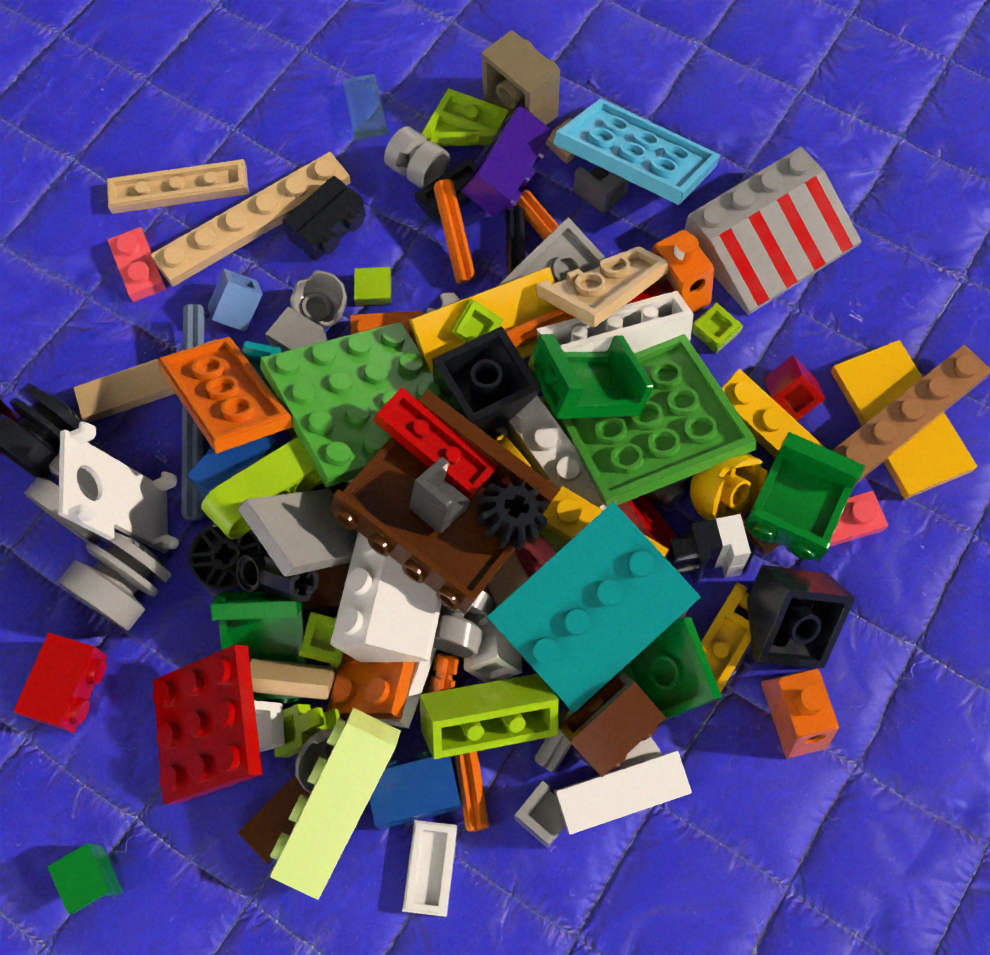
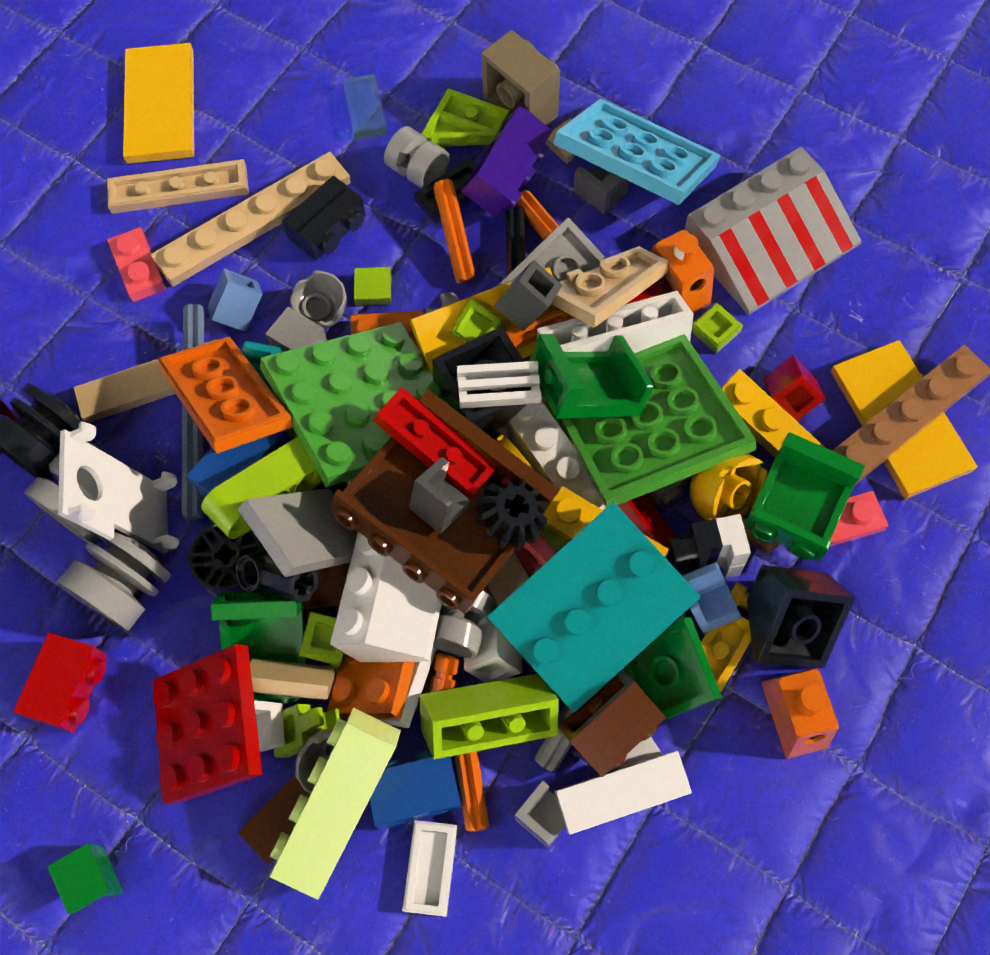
none -> yellow tile [123,43,195,164]
none -> white tile [457,361,542,409]
none -> dark grey brick [494,260,563,331]
none -> medium blue panel [683,563,742,634]

